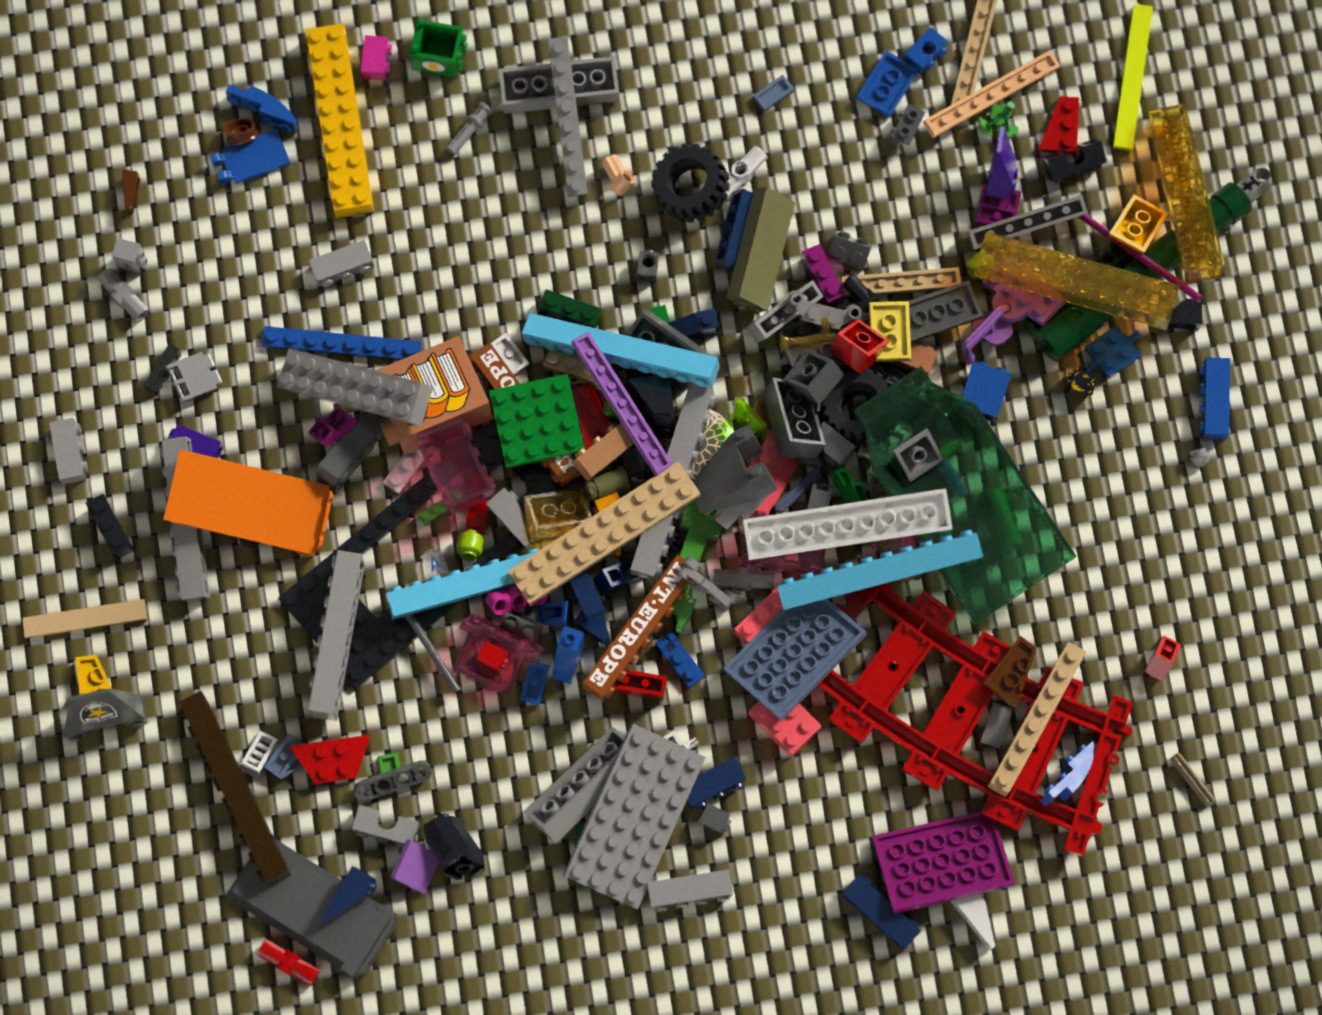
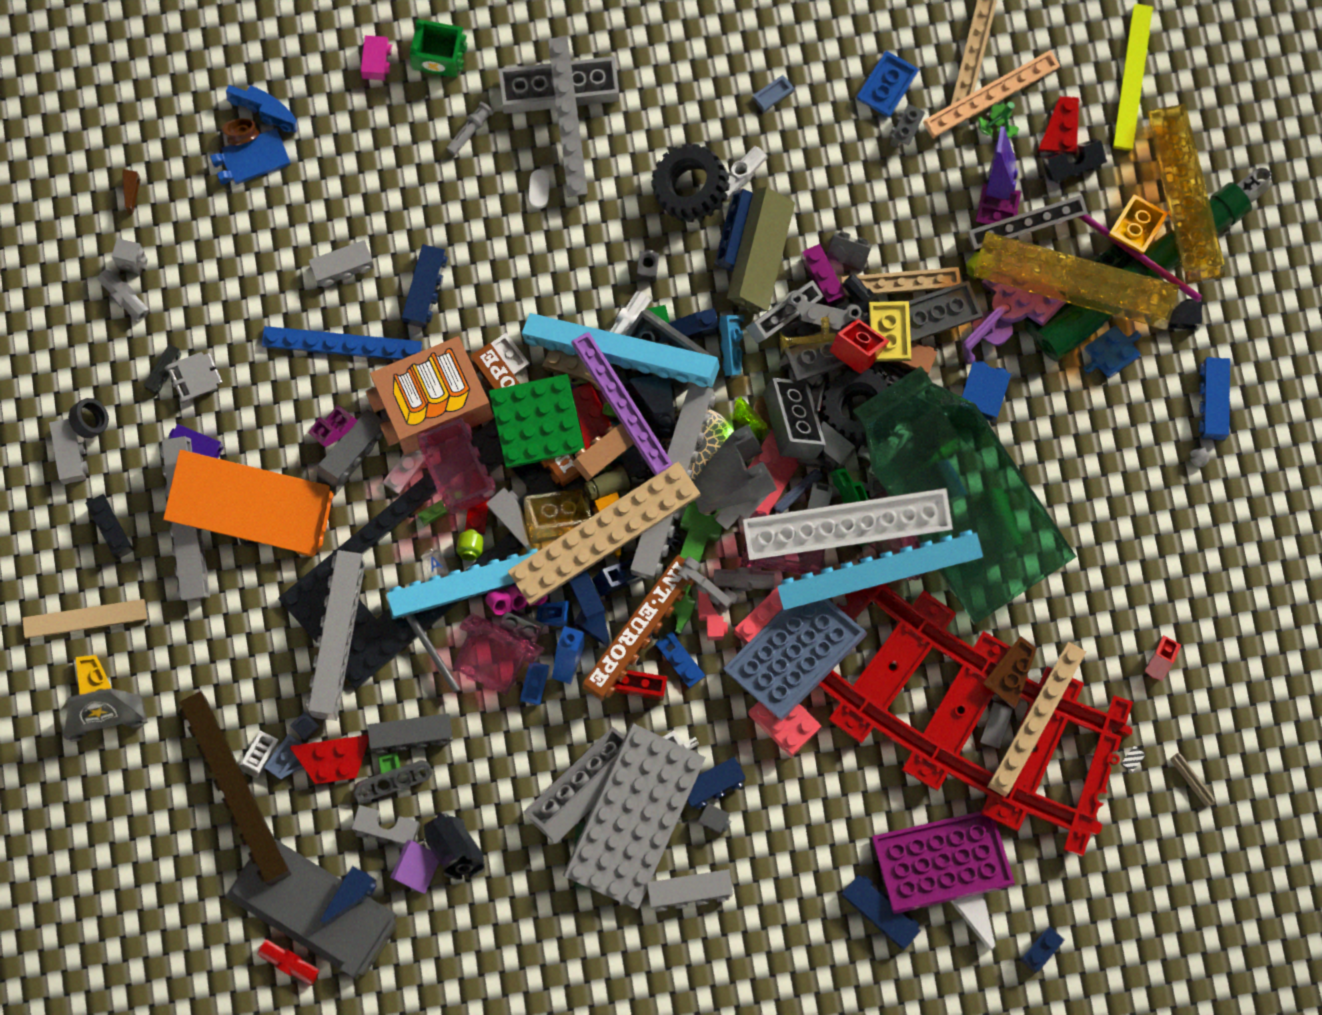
light grey brick [277,348,433,426] -> none
yellow brick [306,23,375,218] -> none
red brick [477,642,510,673] -> none
dark green brick [539,289,602,329] -> none
light nougat piece [602,155,635,196] -> none
dark grey slope [783,350,844,404] -> none
light grey slope [893,428,944,482] -> none
blue brick [904,27,948,75] -> none
slope [1040,741,1096,806] -> none
black brick [1066,368,1098,395] -> none
none -> black tyre [68,398,109,438]
none -> sand blue tile [290,712,319,741]
none -> dark grey brick [367,713,453,754]
none -> dark blue brick [402,244,449,329]
none -> white tile [529,169,550,209]
none -> white piece [610,291,651,335]
none -> coral slope [697,577,728,640]
none -> dark azure wing [719,315,744,376]
none -> dark blue brick [1020,926,1065,974]
none -> sticker [1121,746,1146,772]

